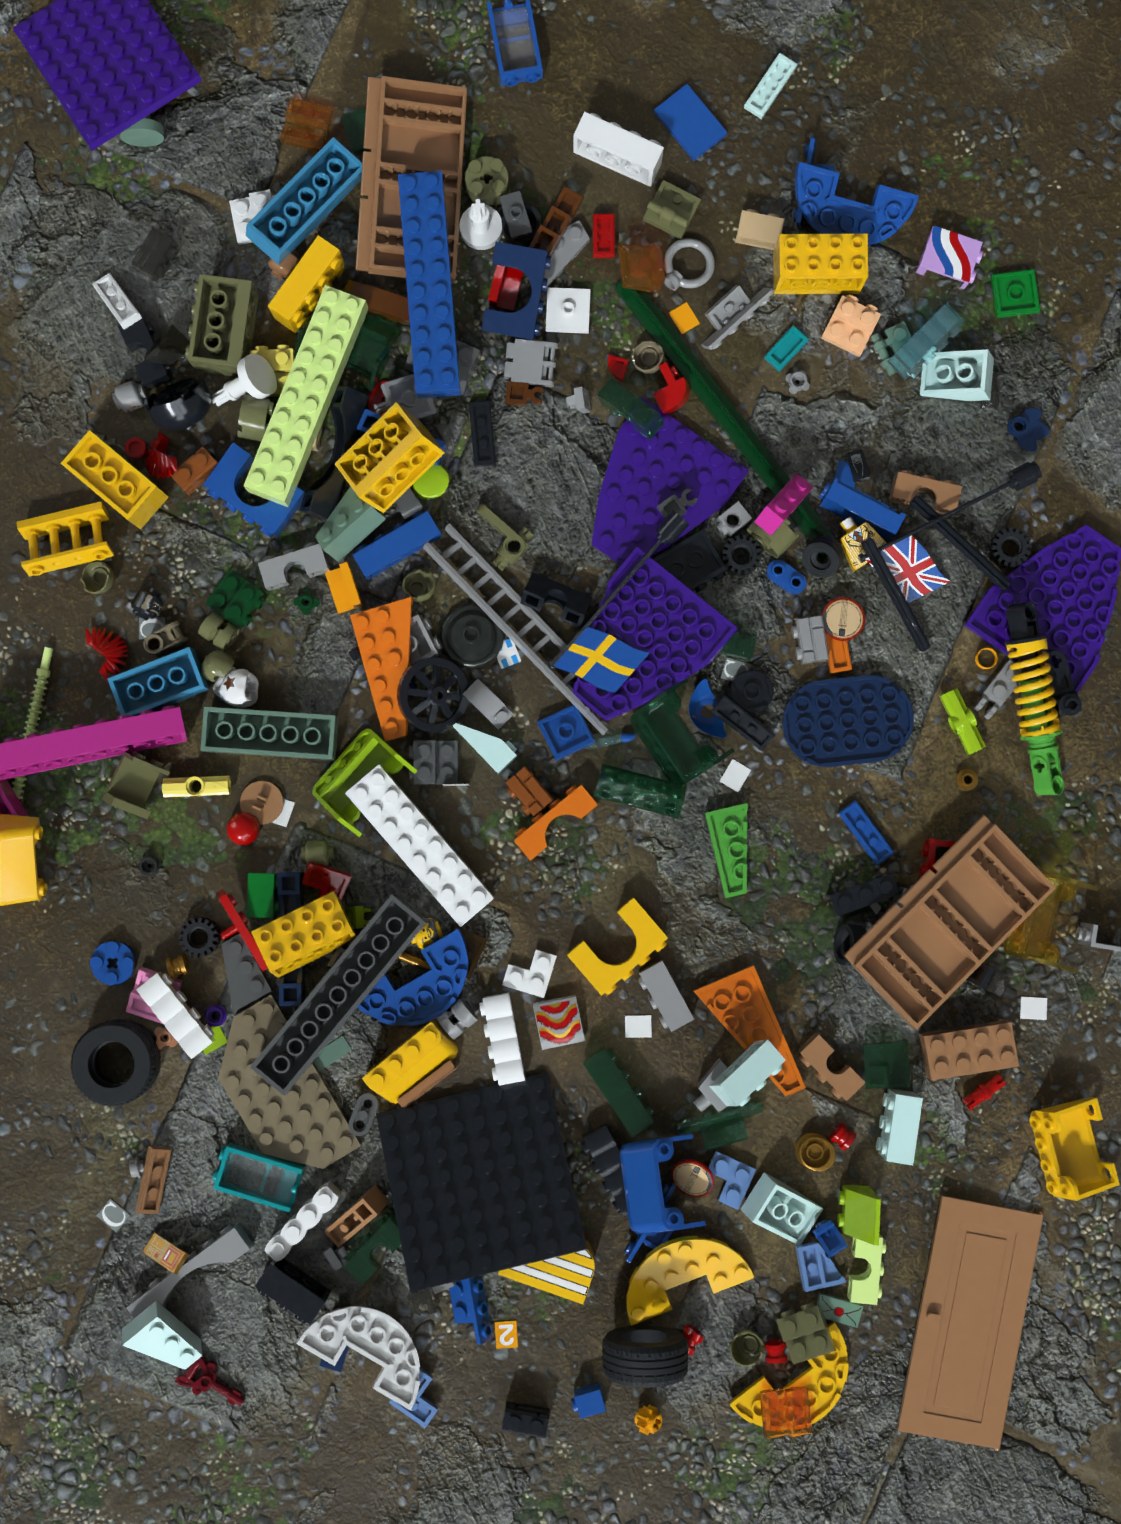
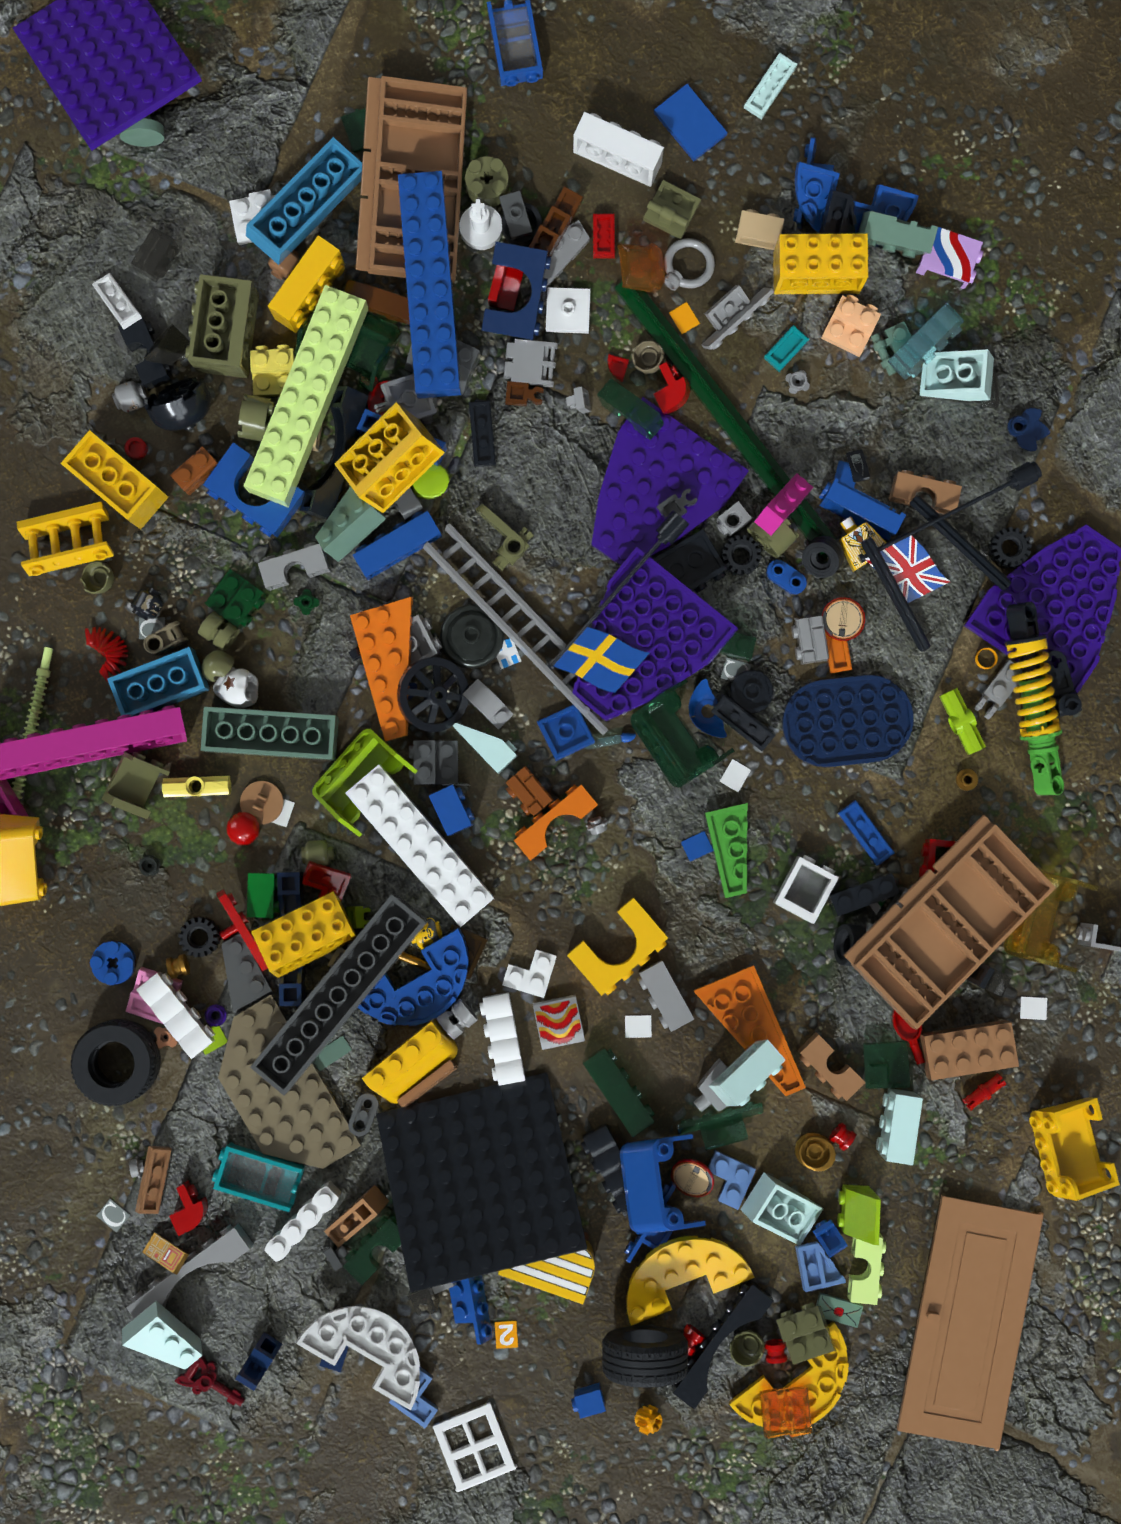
red hair [145,431,178,478] -> none
white piece [211,353,277,406] -> none
black brick [254,1258,332,1324] -> none
clear orange slope [280,98,333,152] -> none
light orange panel [325,562,363,614] -> none
olive hair [402,569,436,602] -> none
black brick [502,1401,550,1439] -> none
black arch [520,572,593,628] -> none
clear green brick [594,764,687,819] -> none
green tile [990,269,1040,318] -> none
none -> red brick [169,1180,208,1236]
none -> dark blue brick [235,1332,282,1391]
none -> blue brick [429,784,475,836]
none -> white window [433,1402,517,1492]
none -> light grey plate [586,816,608,835]
none -> black arch [671,1279,774,1410]
none -> blue sticker [681,831,713,861]
none -> window [773,855,839,924]
none -> black wing [819,190,857,234]
none -> sand green wedge [858,211,938,258]
none -> red piece [892,1010,925,1065]

